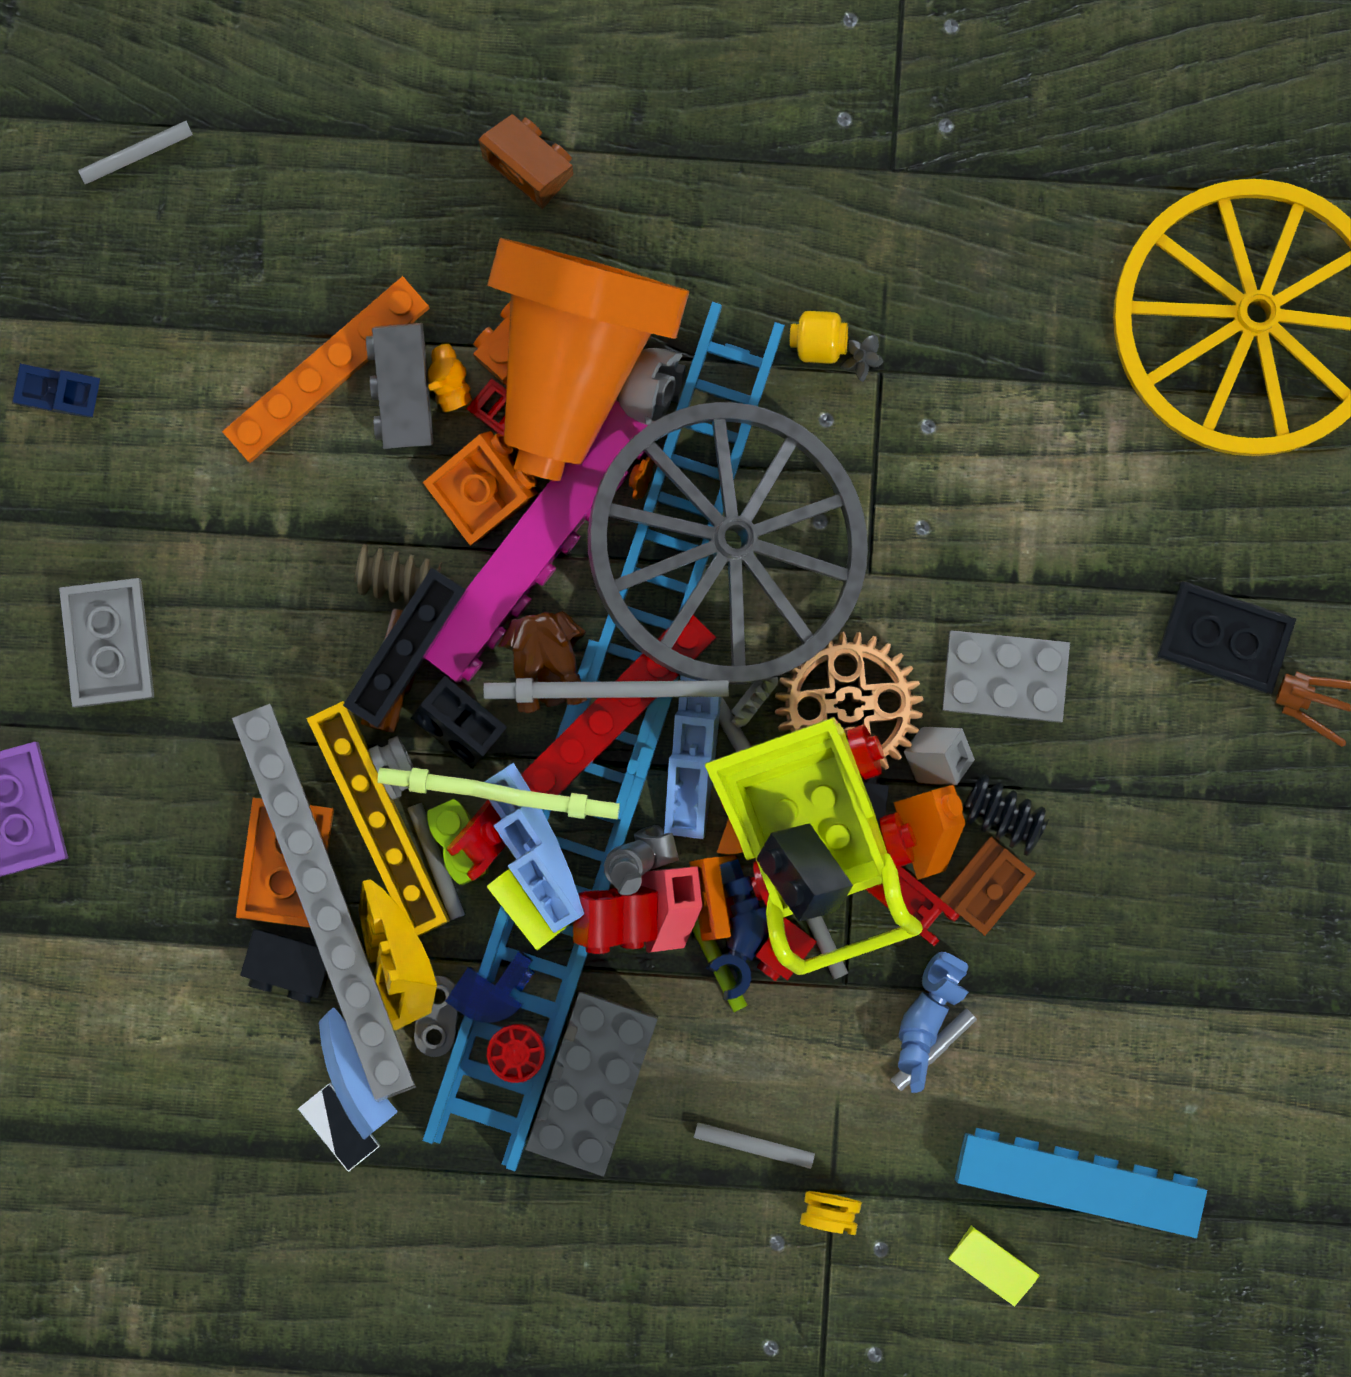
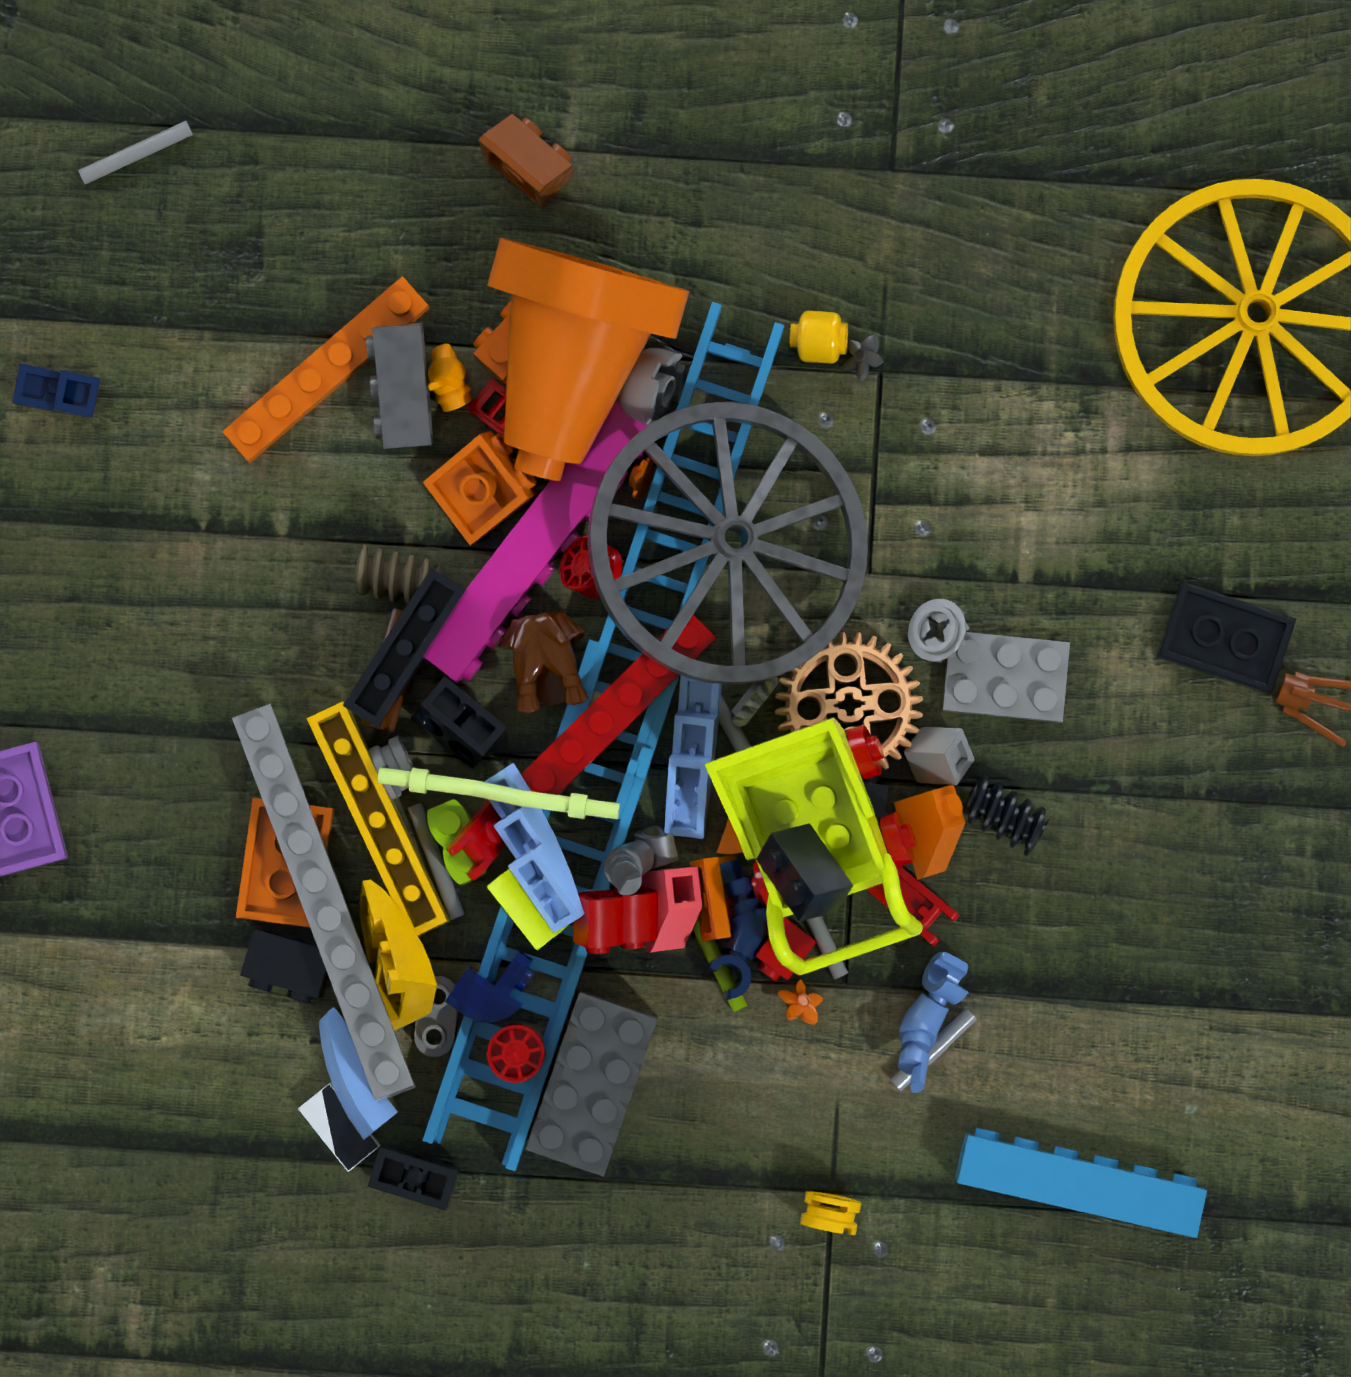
light grey plate [59,578,154,708] -> none
light grey bar [483,678,729,703] -> none
light grey bar [694,1122,815,1169] -> none
dark orange plate [940,836,1036,936] -> none
neon yellow slope [948,1225,1040,1307] -> none
none -> black brick [367,1144,461,1211]
none -> red wheel [559,536,622,600]
none -> orange plant [777,979,824,1025]
none -> light grey gear [908,599,970,663]

